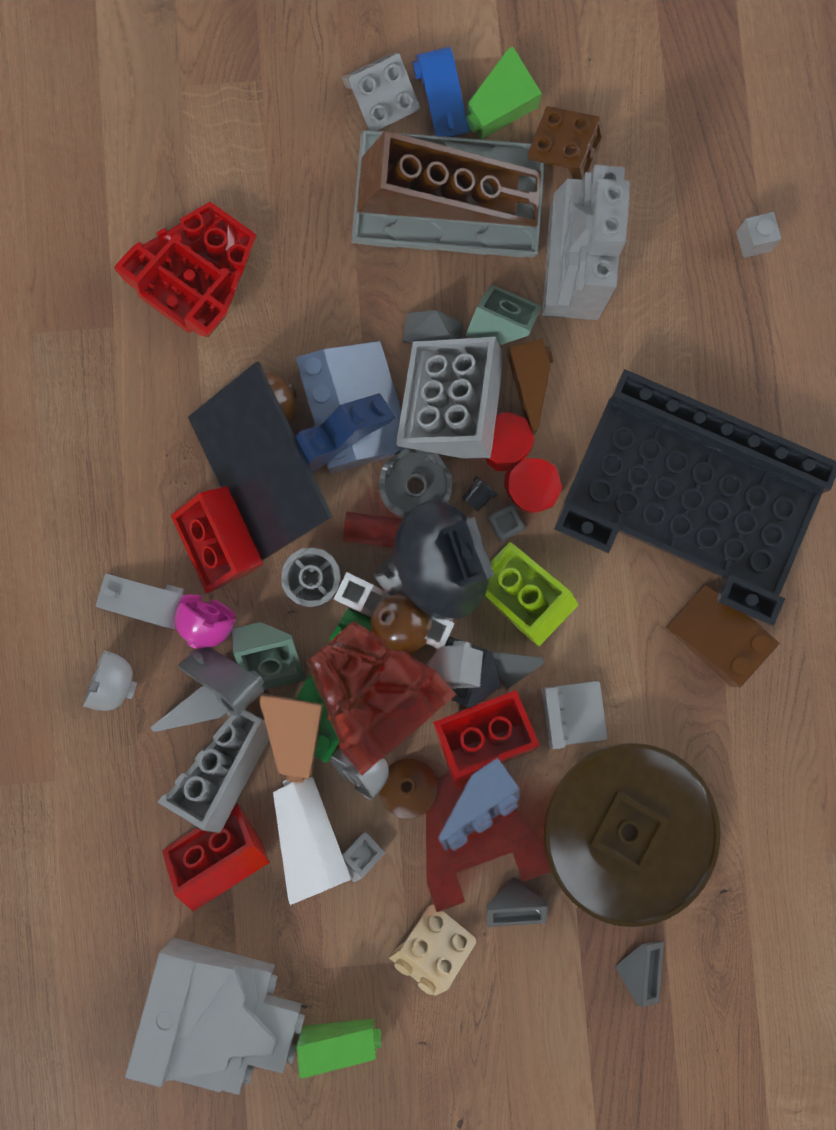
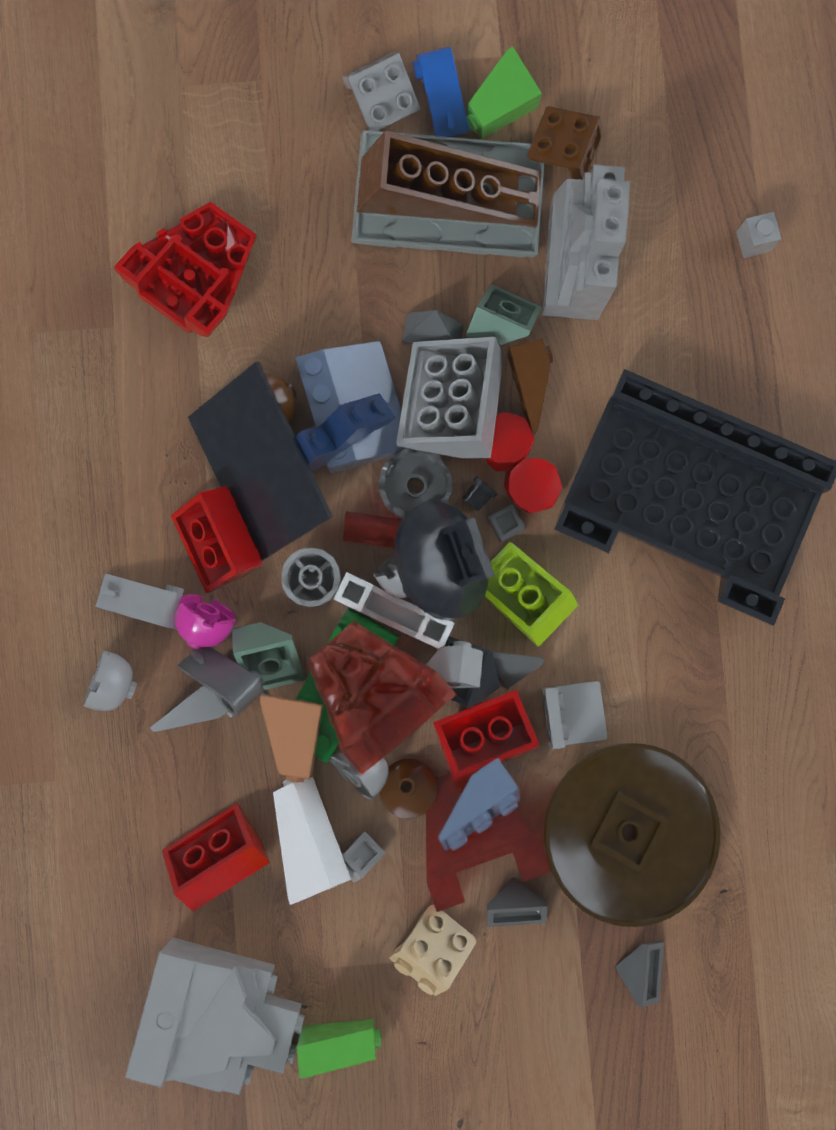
light grey wedge [157,710,269,833] -> none
reddish brown cylinder [370,594,433,656] -> none
reddish brown slope [666,585,780,687] -> none

